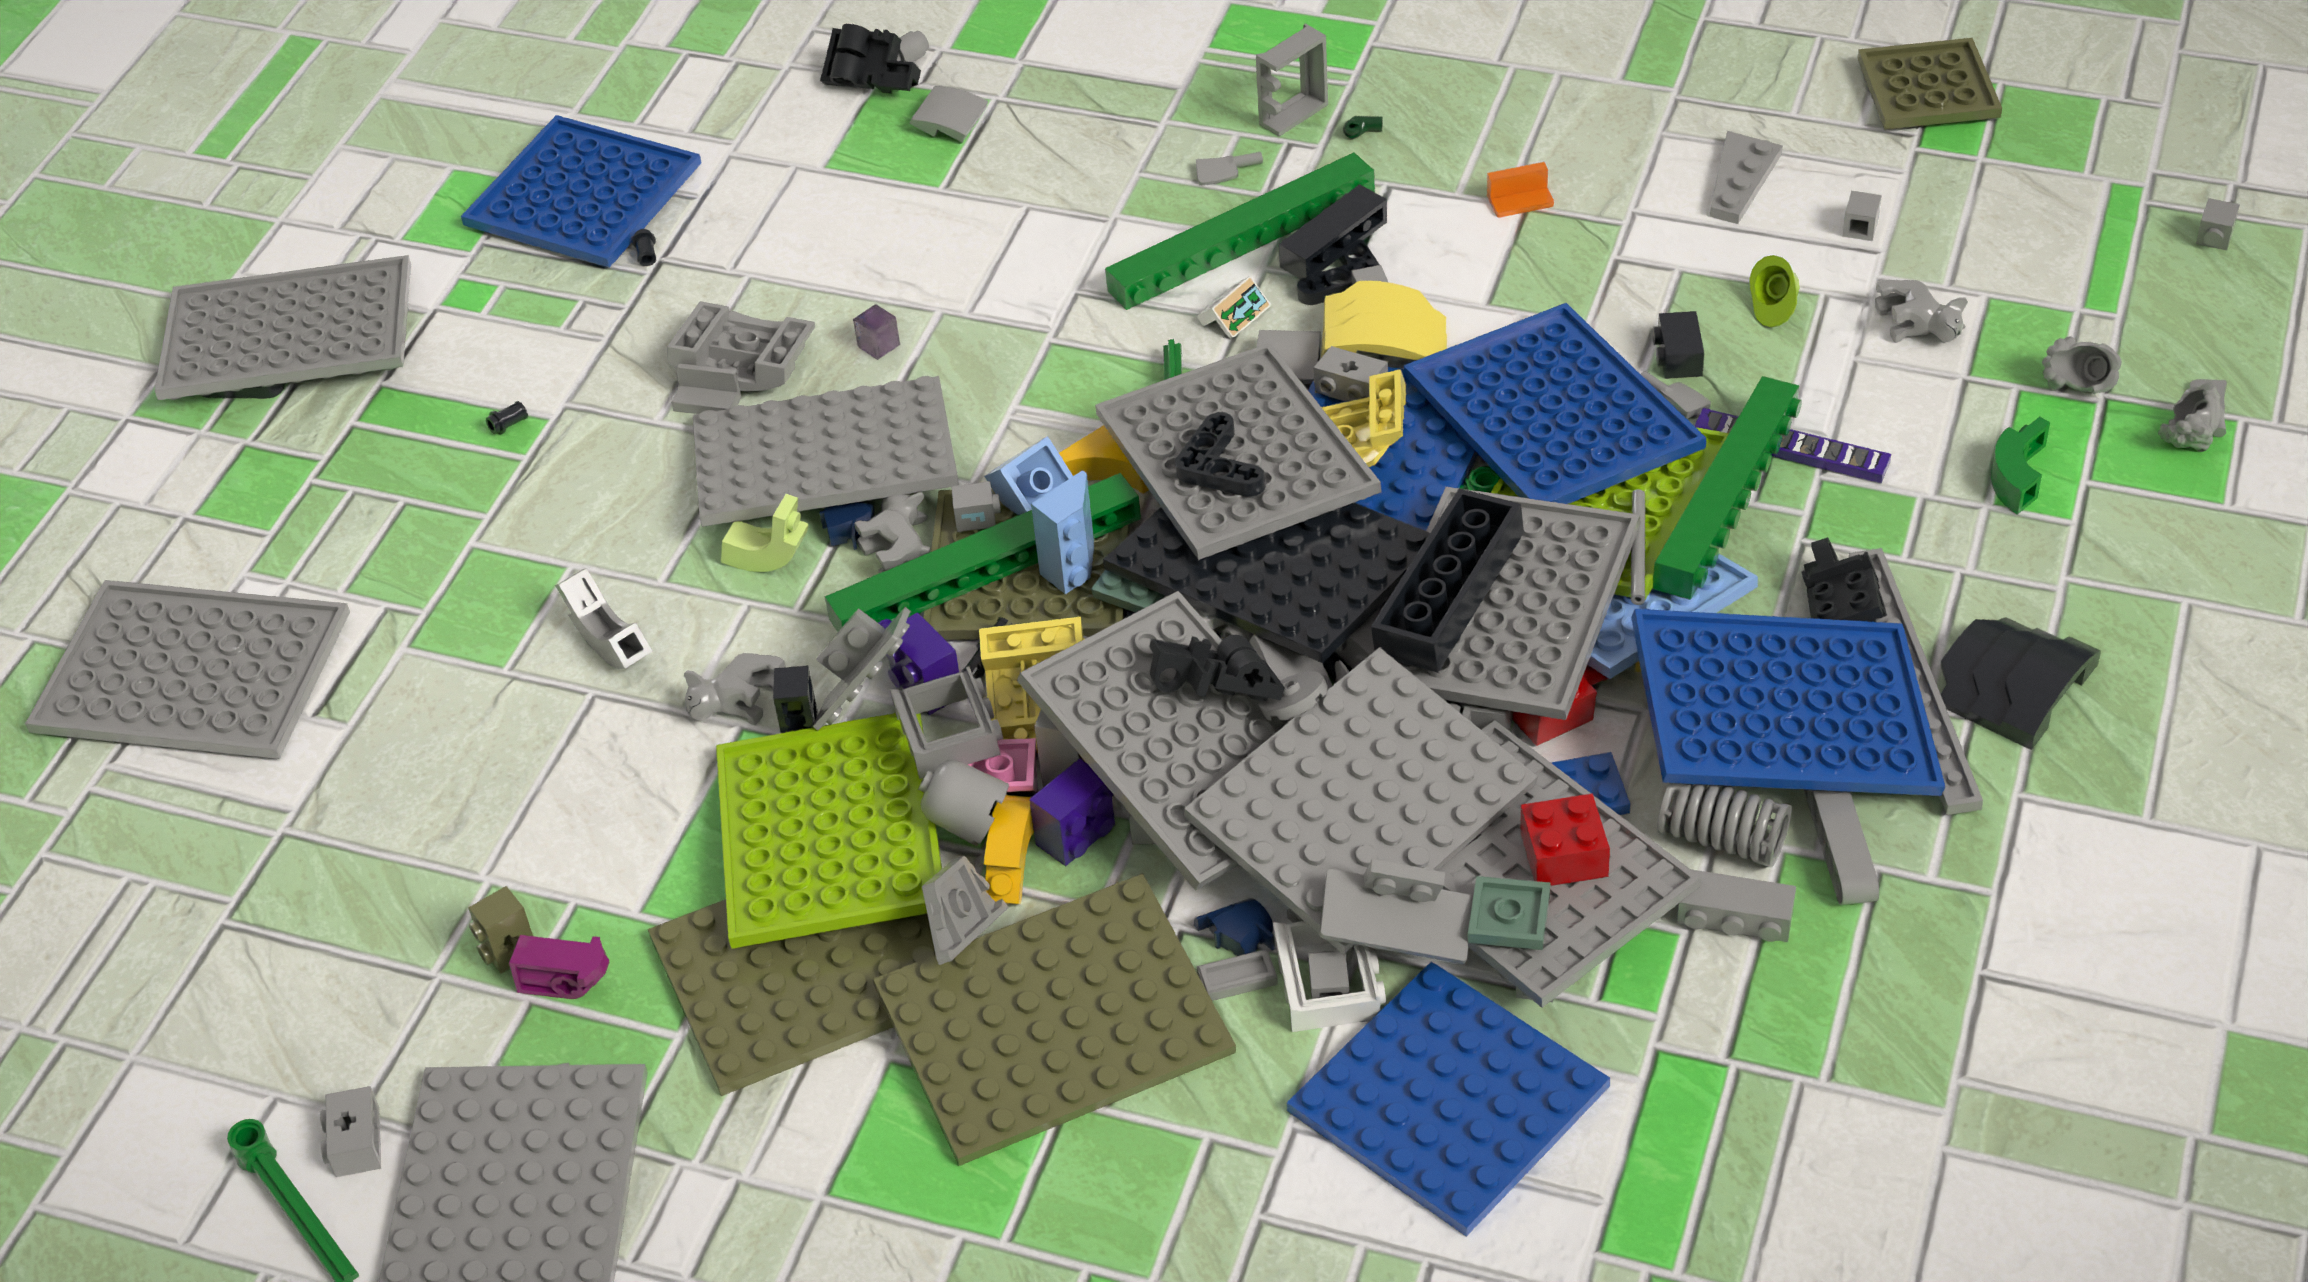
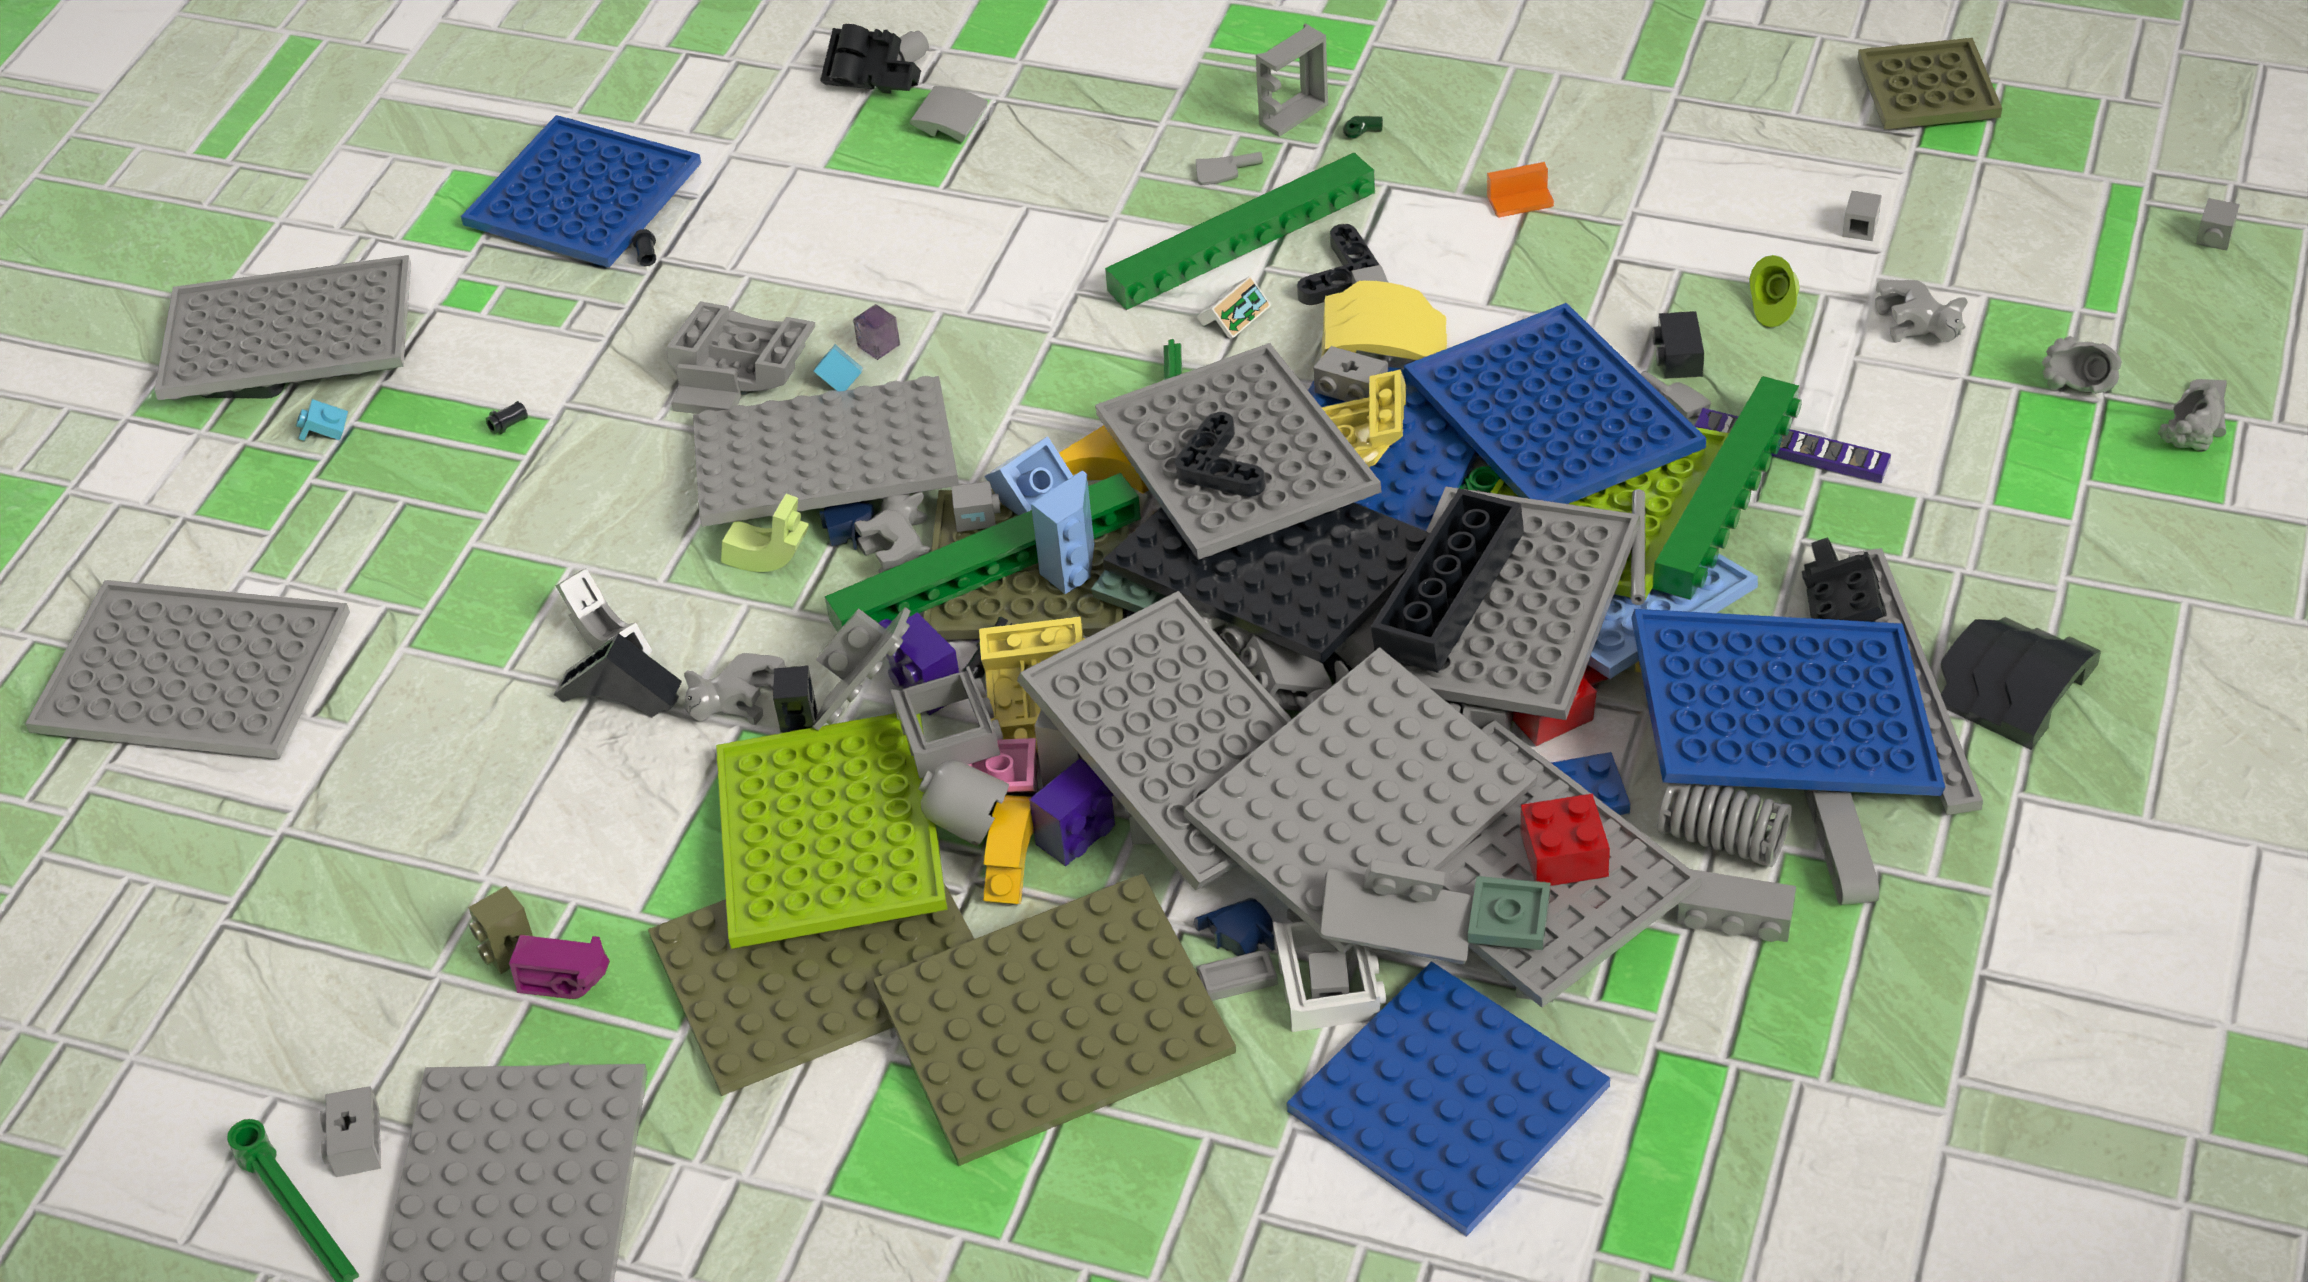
light grey wing [922,856,1008,965] -> none
black plate [1149,635,1285,701] -> none
light grey slope [1257,330,1321,385] -> none
light grey plate [1259,671,1328,721] -> none
black brick [1279,184,1387,283] -> none
light grey wing [1710,131,1783,224] -> none
green arch [1991,416,2050,515] -> none
none -> medium azure bracket [296,399,348,441]
none -> black arch [553,633,682,718]
none -> medium azure panel [814,344,863,392]

